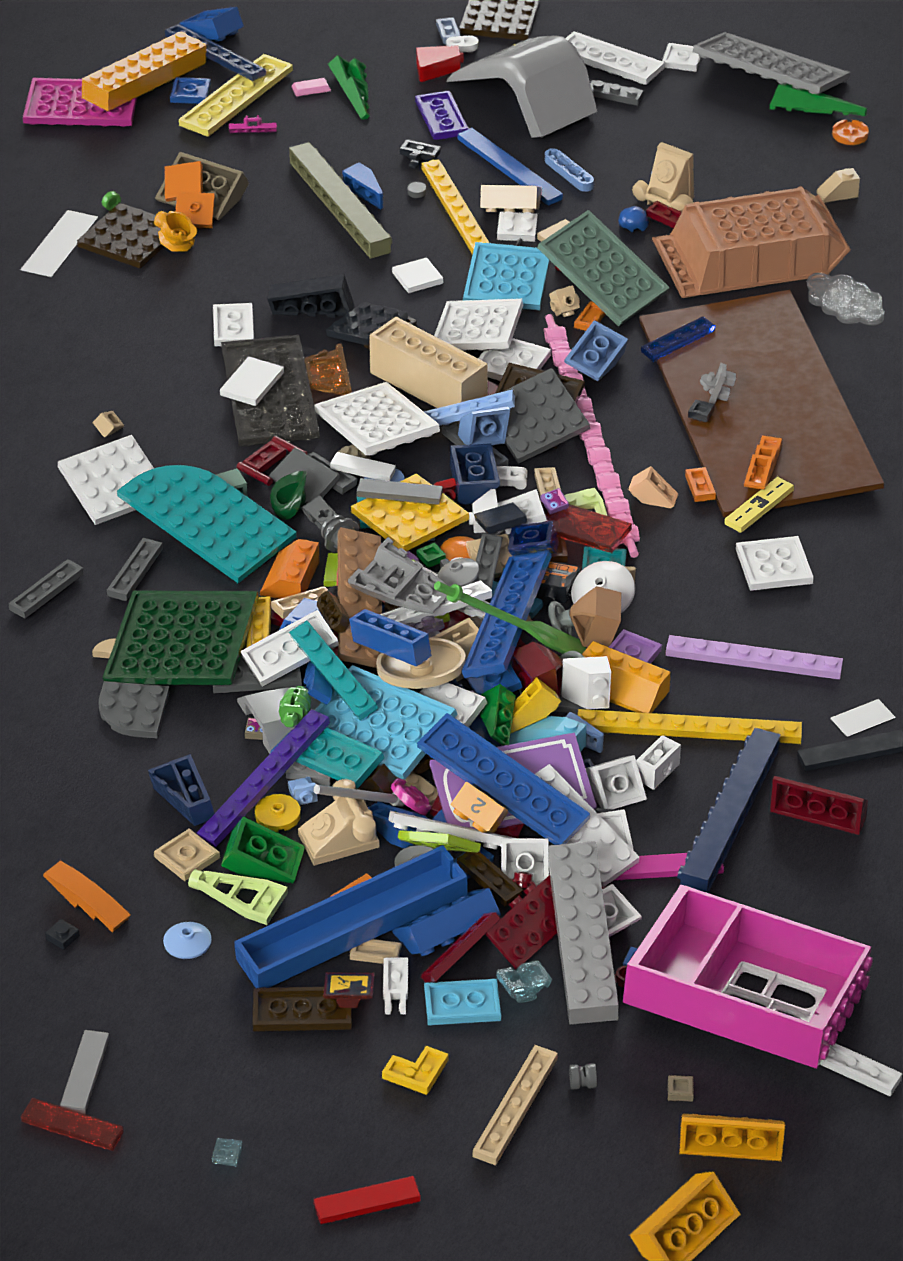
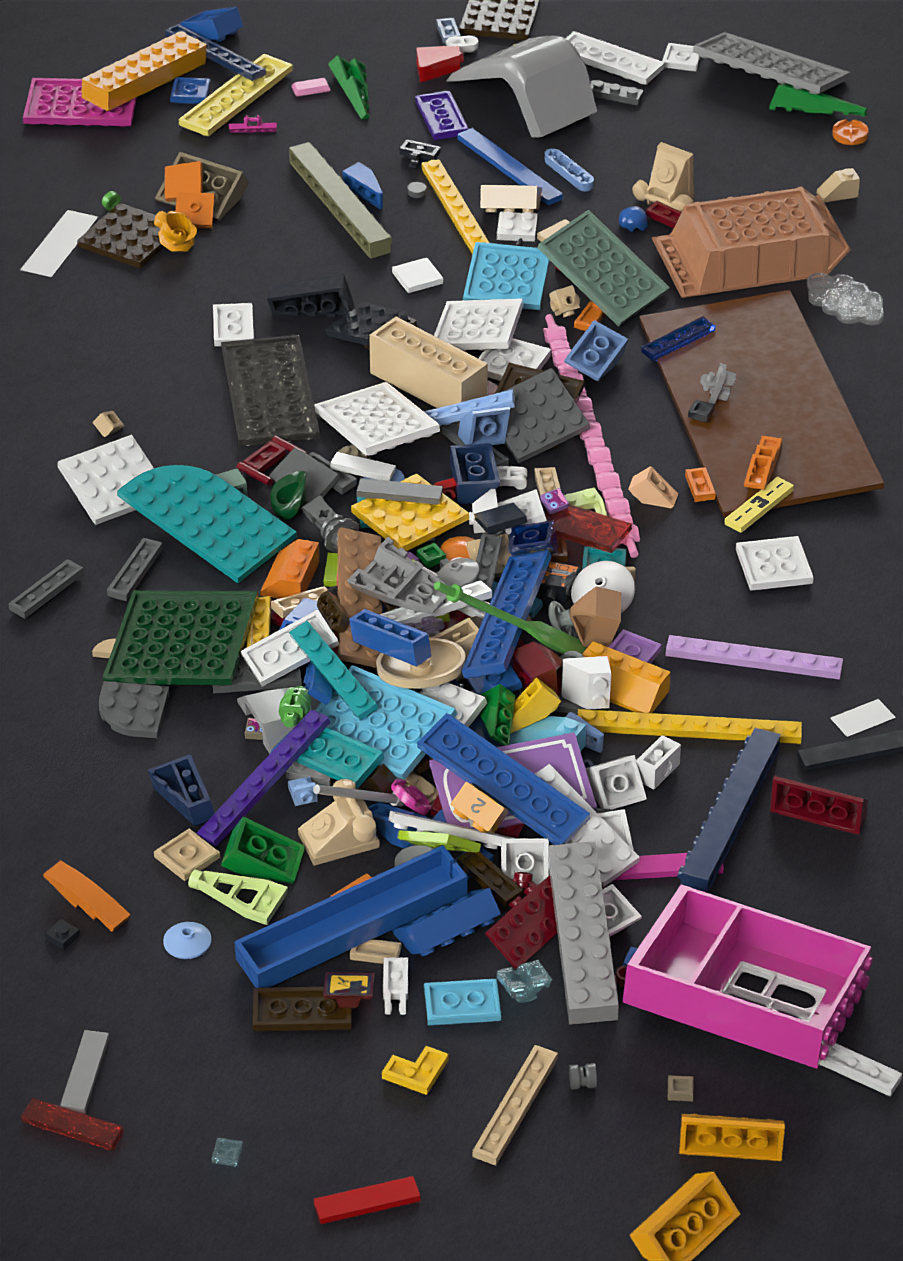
white tile [220,356,284,406] -> none
yellow plate [255,794,300,832] -> none
clear orange wing [305,344,351,395] -> none
dark red tile [421,912,501,983] -> none

